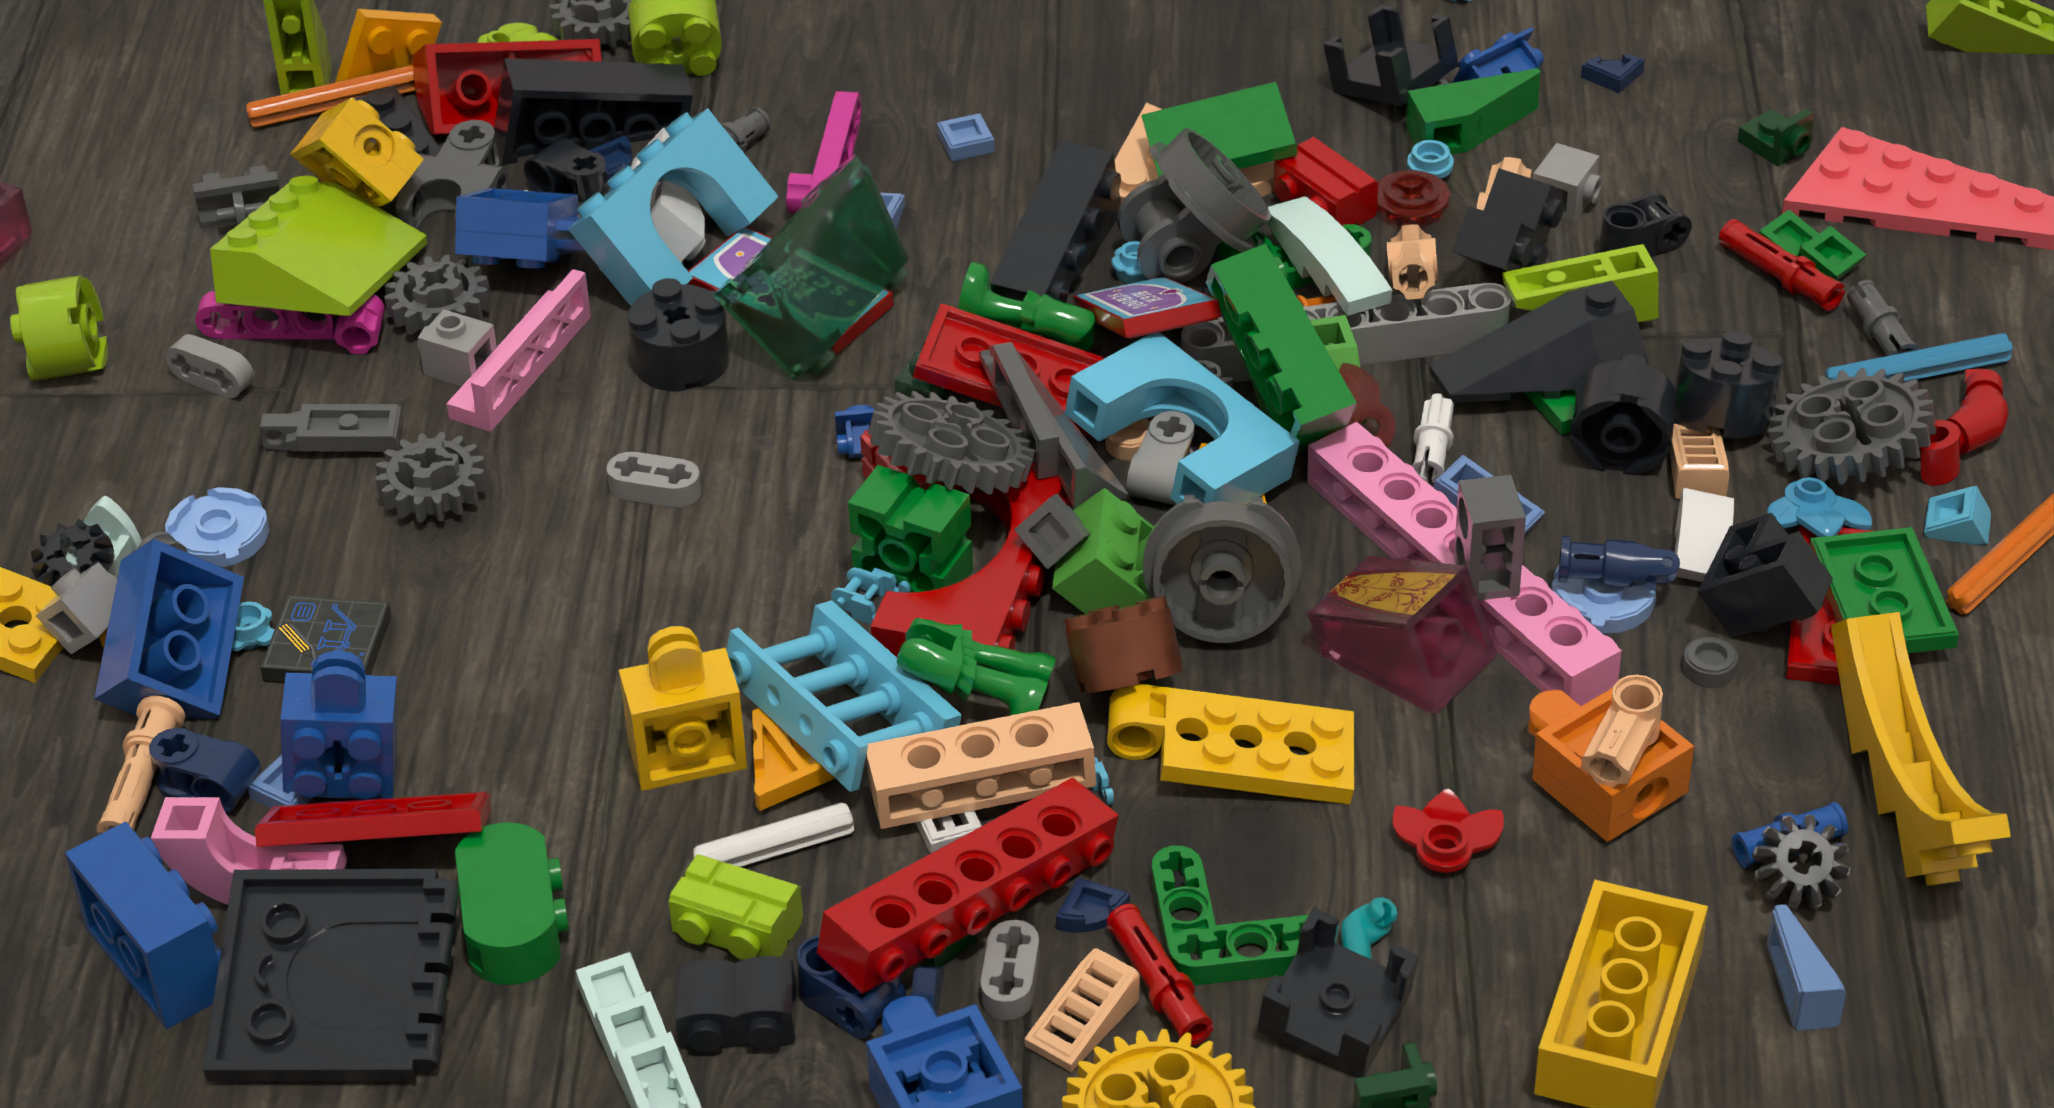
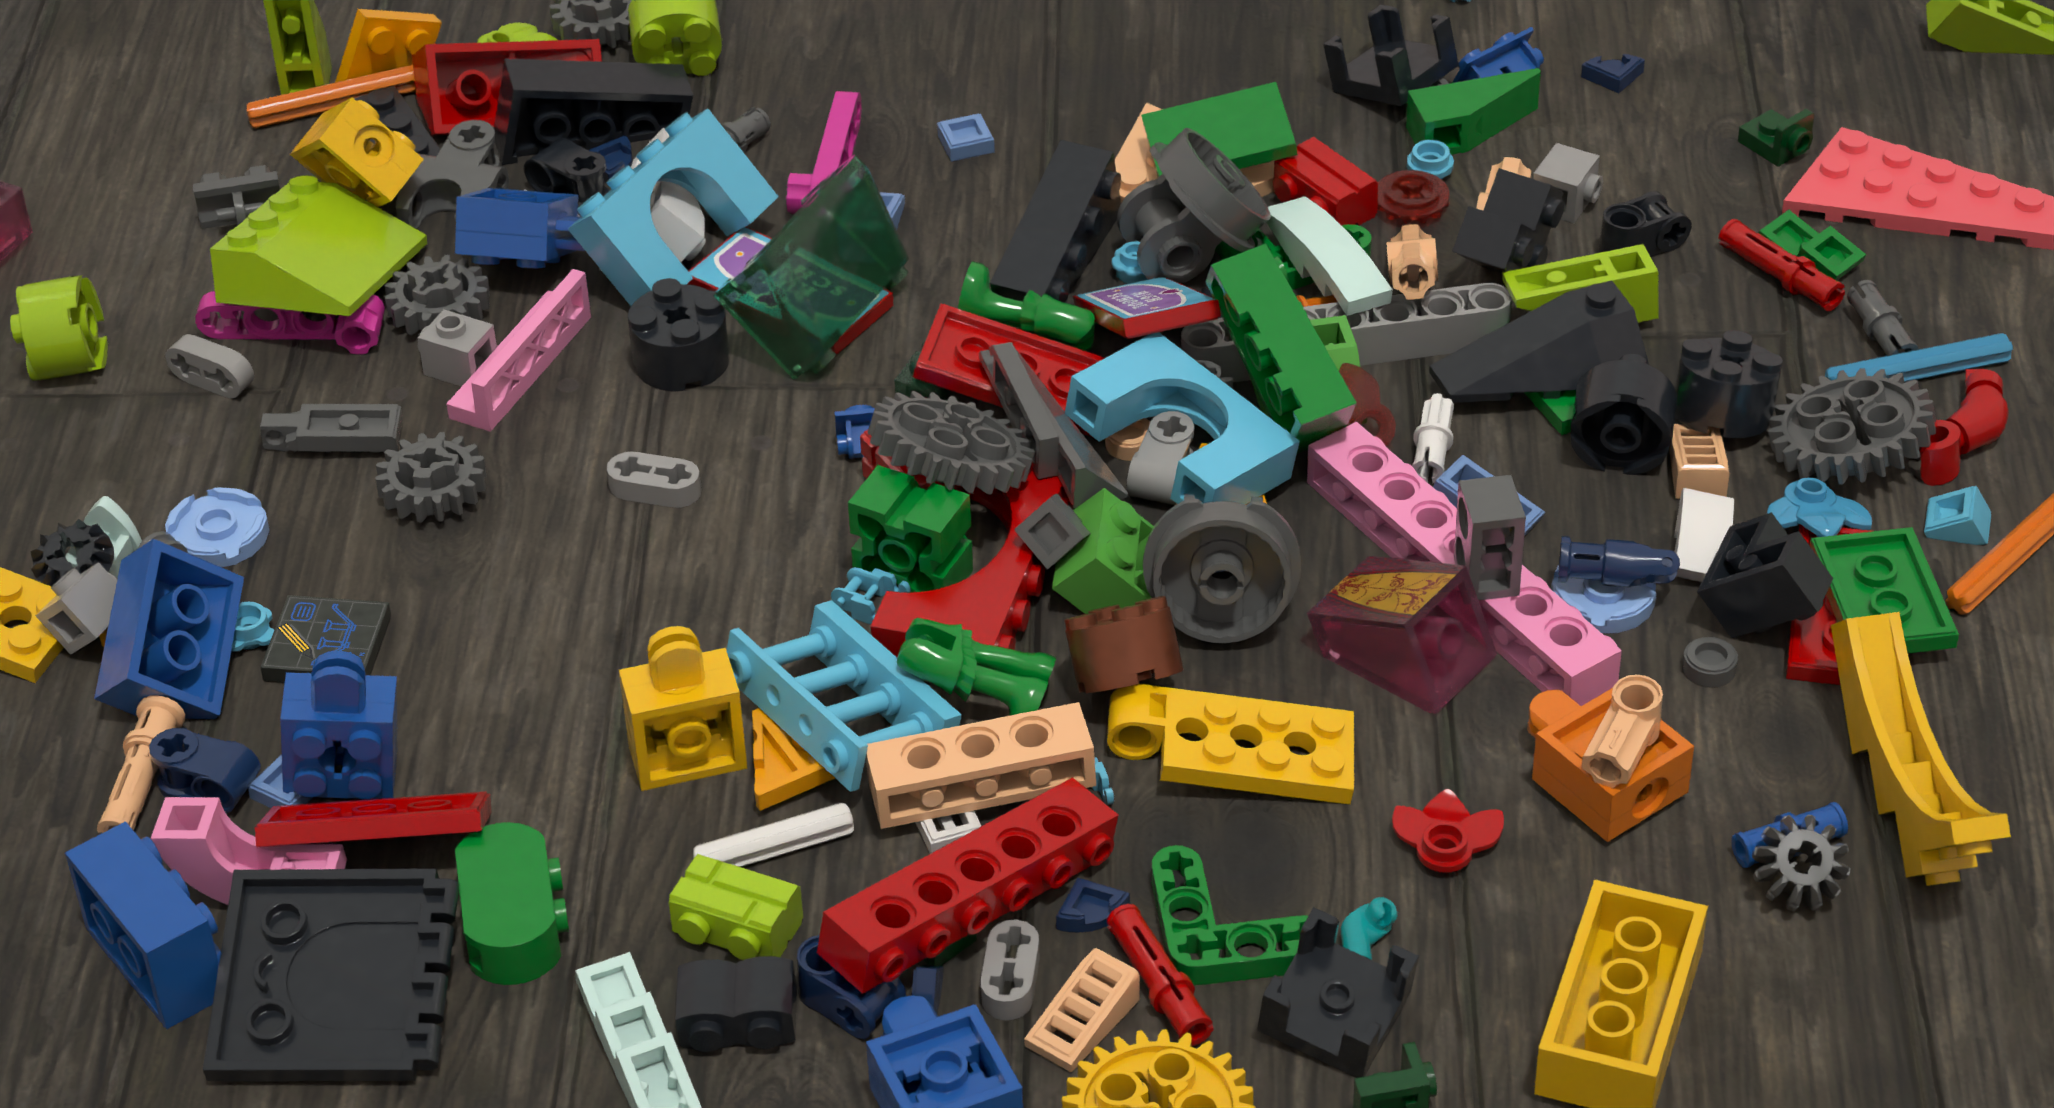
medium blue slope [1767,905,1846,1031] -> none

